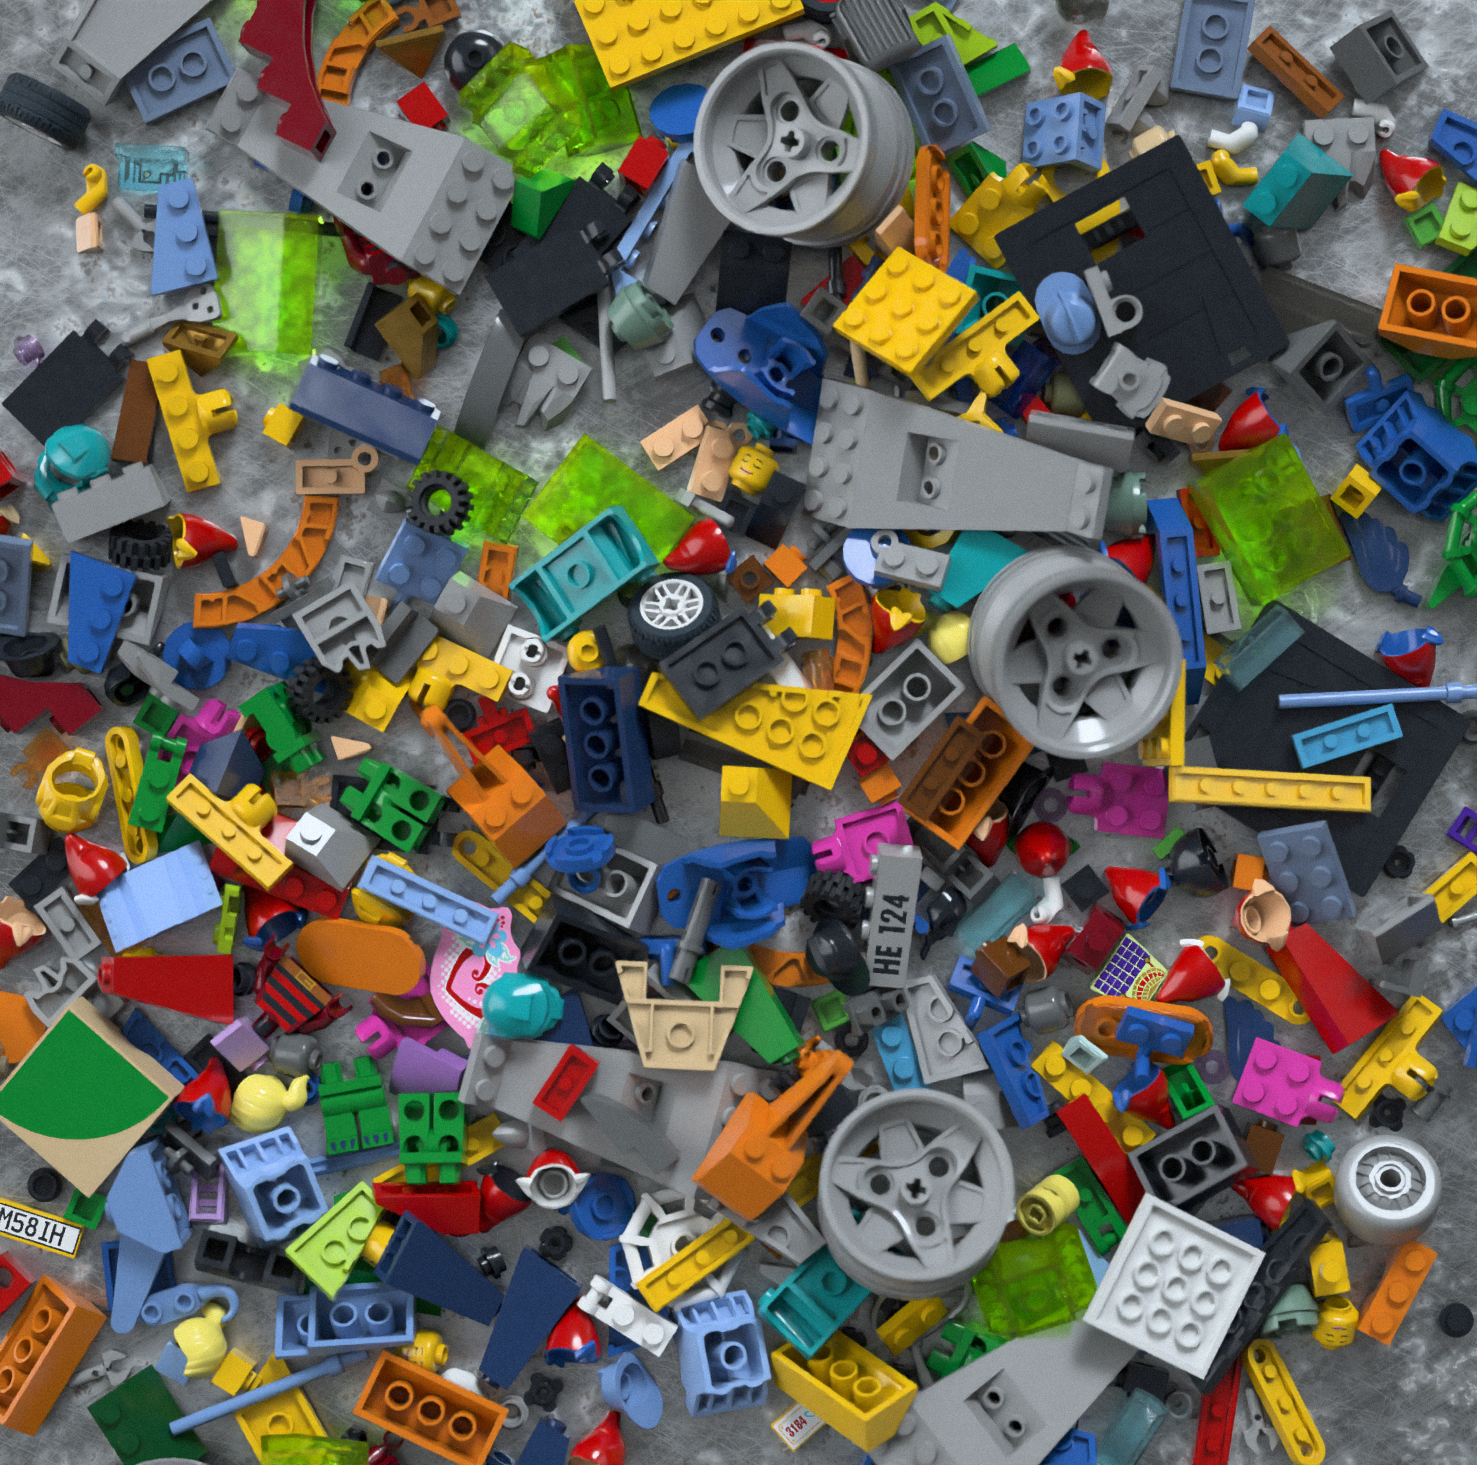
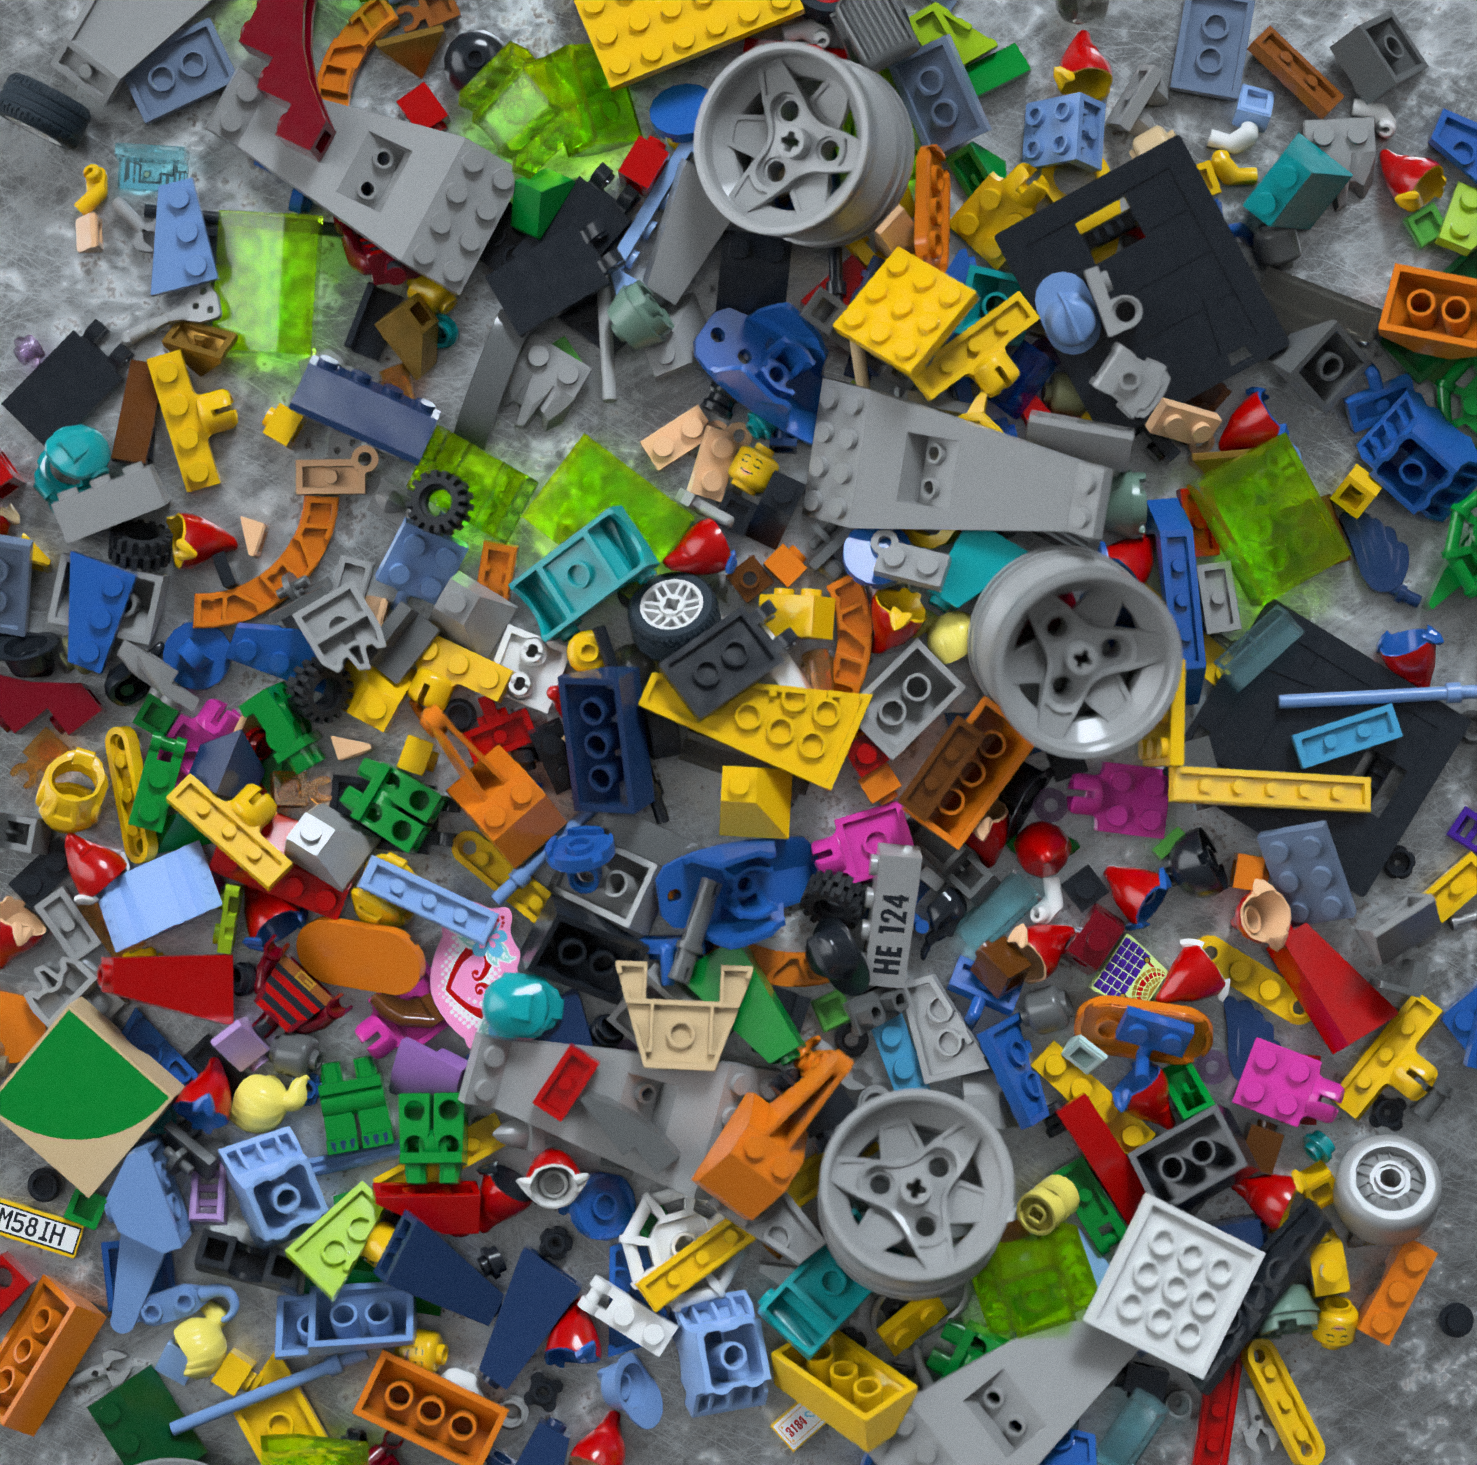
none -> yellow plate [396,734,440,777]

